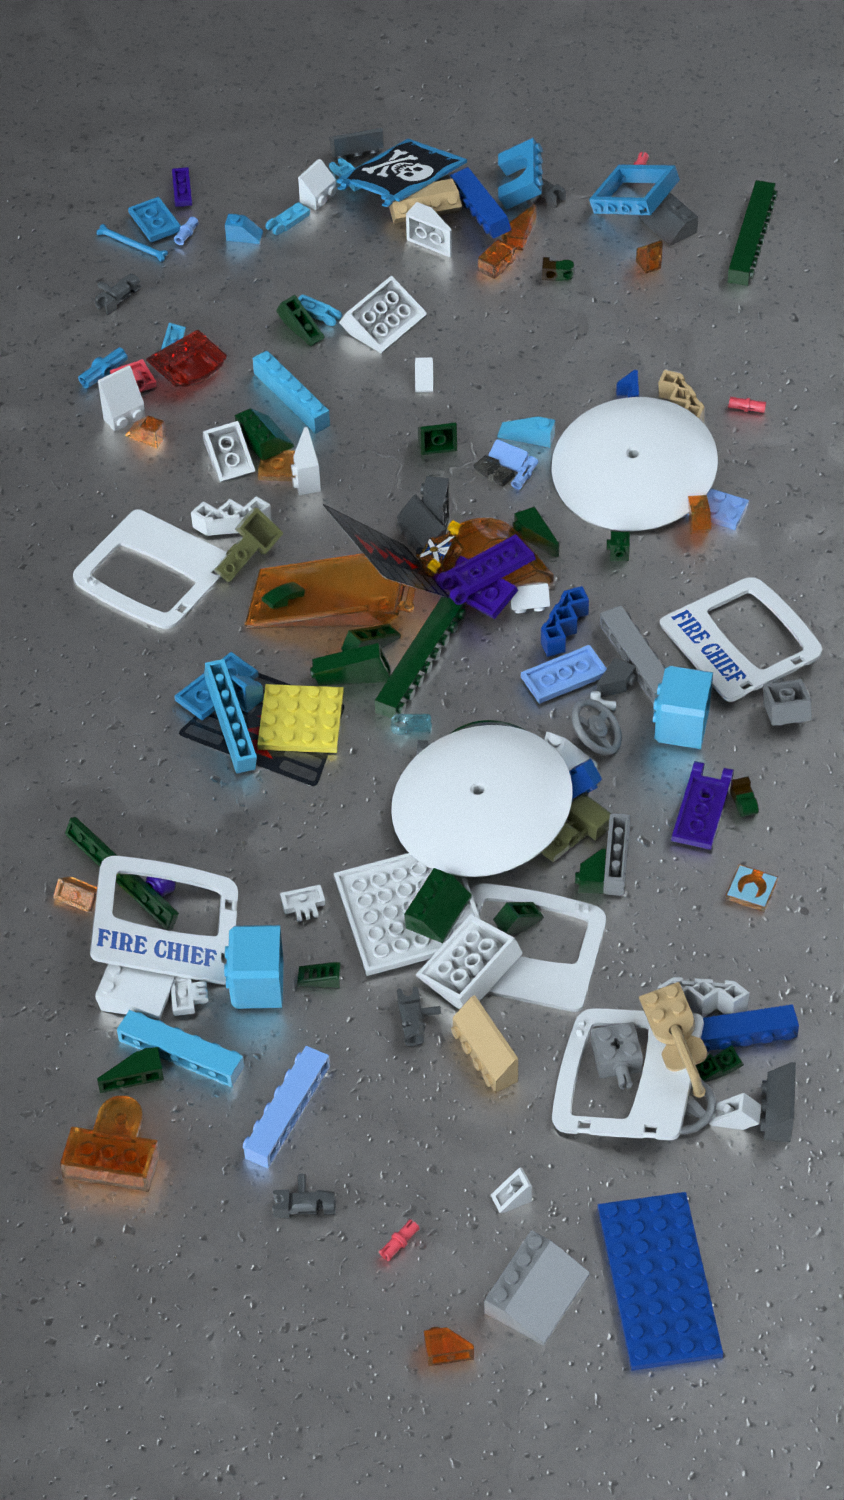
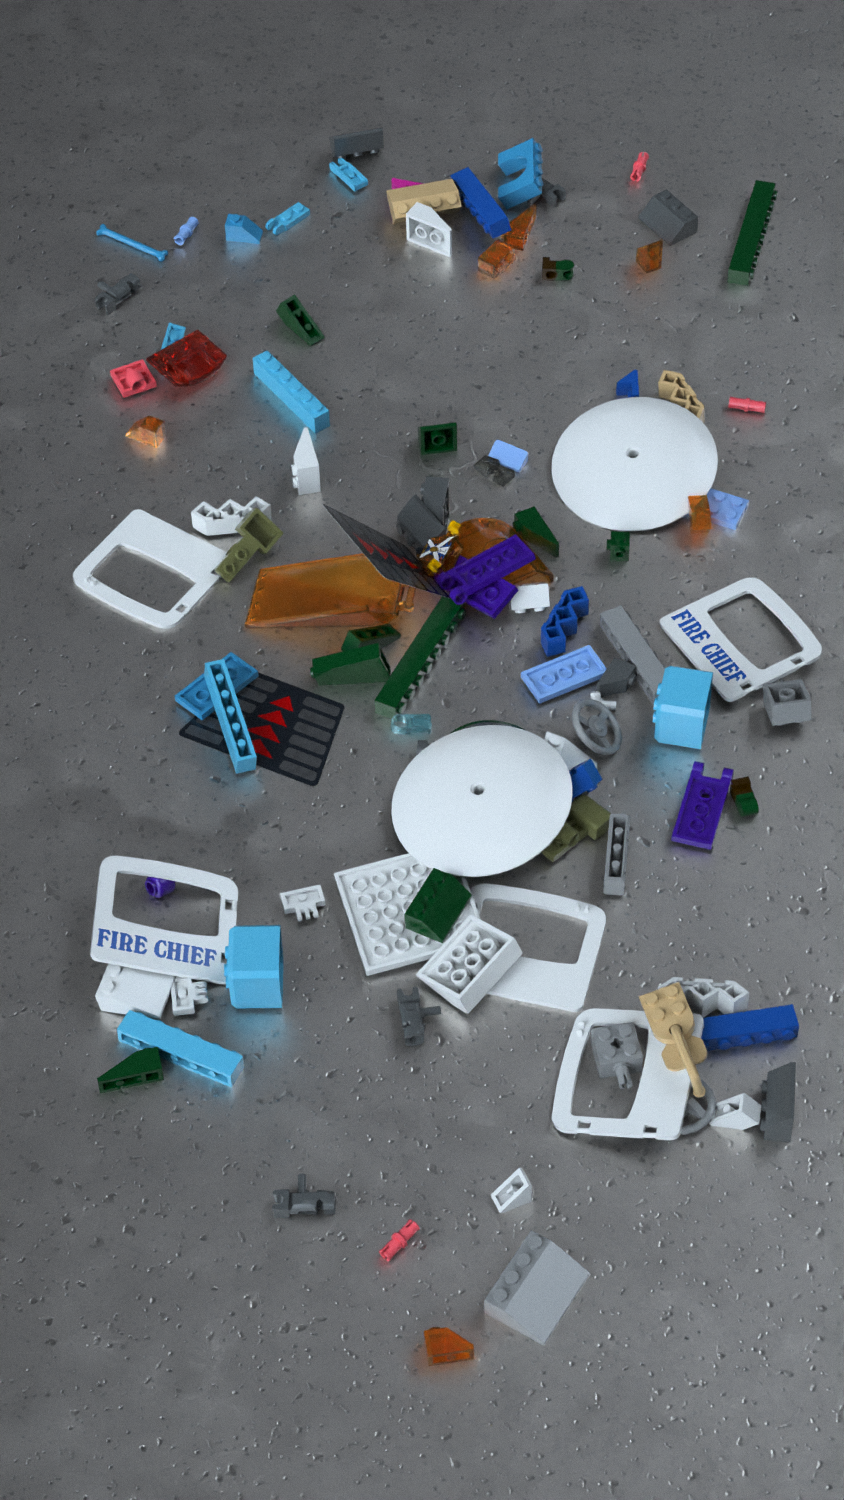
clear orange panel [53,876,97,913] -> none
clear orange brick [60,1096,160,1192] -> none
dark green tile [65,816,179,931] -> none
dark azure piece [78,347,128,389] -> none
white slope [98,365,146,431] -> none
dark azure plate [128,197,181,242] -> none
dark purple plate [172,167,192,207] -> none
white slope [203,421,255,483] -> none
dark azure slope [231,675,264,713] -> none
dark green slope [234,408,294,461] -> none
light blue brick [243,1046,330,1168] -> none
light yellow plate [257,684,344,753] -> none
clear orange tile [258,450,295,481] -> none
dark green slope [261,582,305,609] -> none
dark green slope [297,962,341,988] -> none
white slope [298,159,337,211] -> none
medium azure hinge [298,294,342,326] -> none
flag [337,139,467,207] -> none
white slope [339,275,427,353] -> none
white slope [415,357,433,392] -> none
tan slope [451,995,518,1093] -> none
dark green slope [493,902,544,935] -> none
medium azure slope [497,416,555,448] -> none
light blue pin [511,456,538,490] -> none
dark green slope [575,848,606,894] -> none
dark azure window [589,165,680,215] -> none
blue plate [597,1192,723,1371] -> none
dark green slope [696,1045,744,1082] -> none
tile [725,864,778,912] -> none

